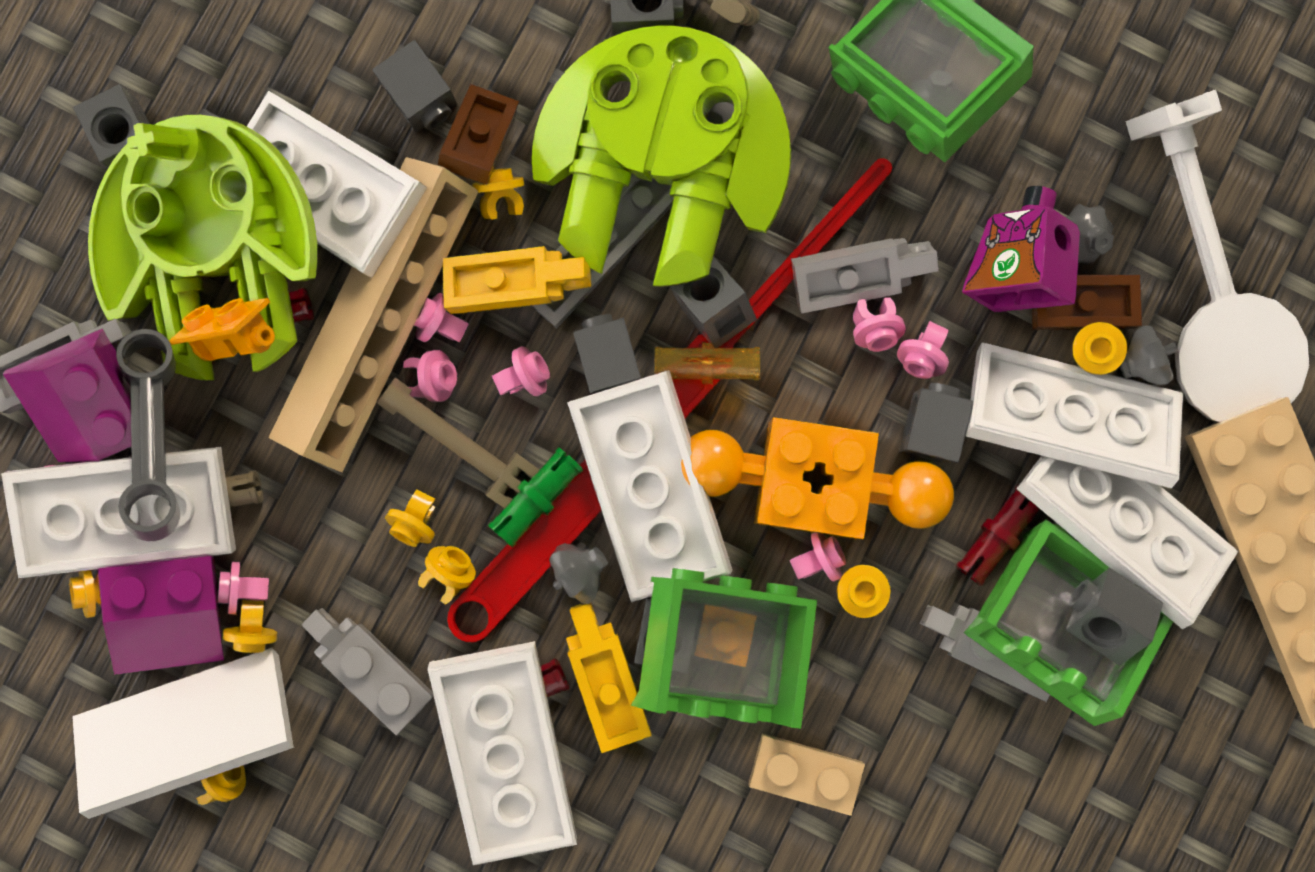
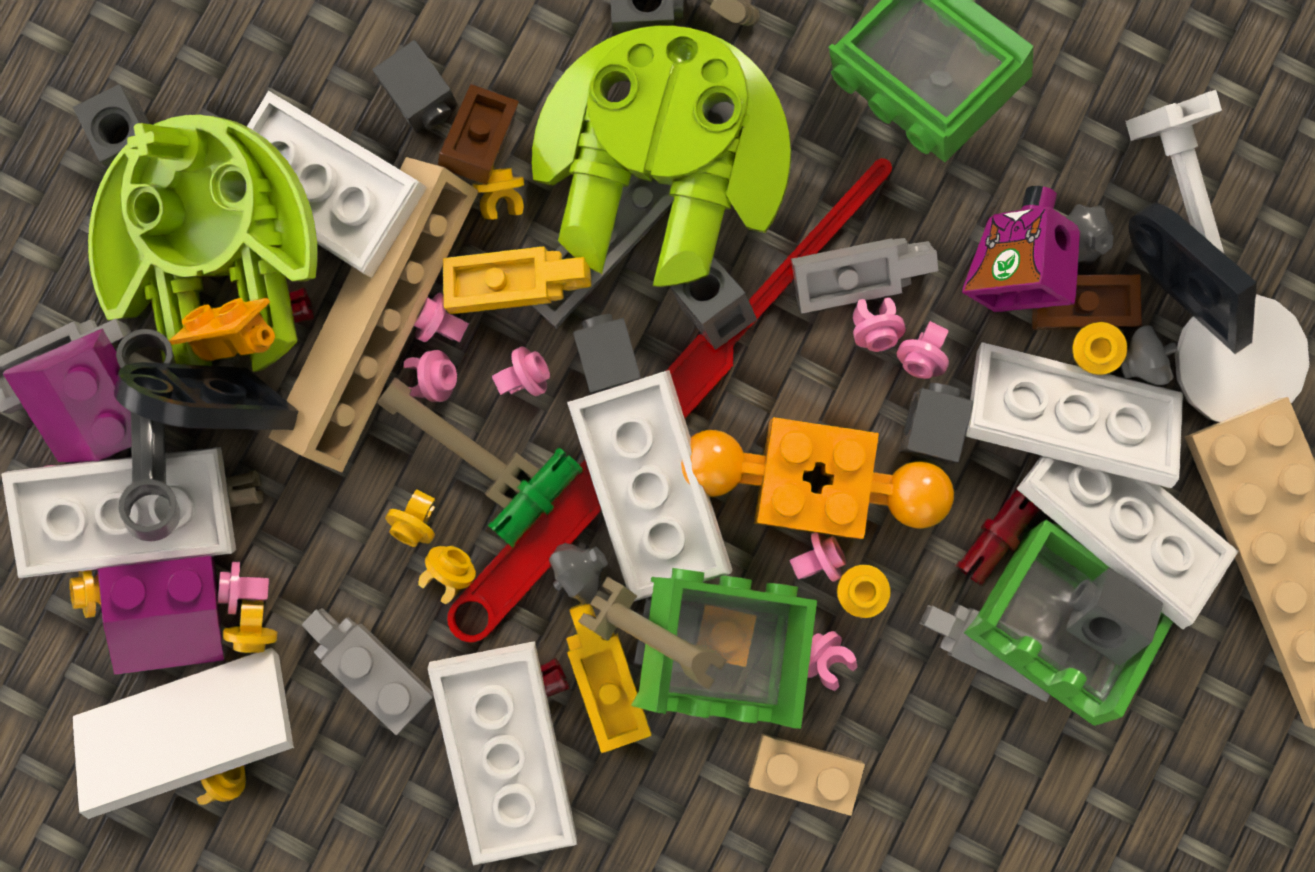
clear yellow pin [655,343,760,384] -> none
none -> black tile [114,362,299,430]
none -> dark tan hinge [578,577,727,690]
none -> bright pink plate [808,631,857,691]
none -> black tile [1128,203,1257,354]

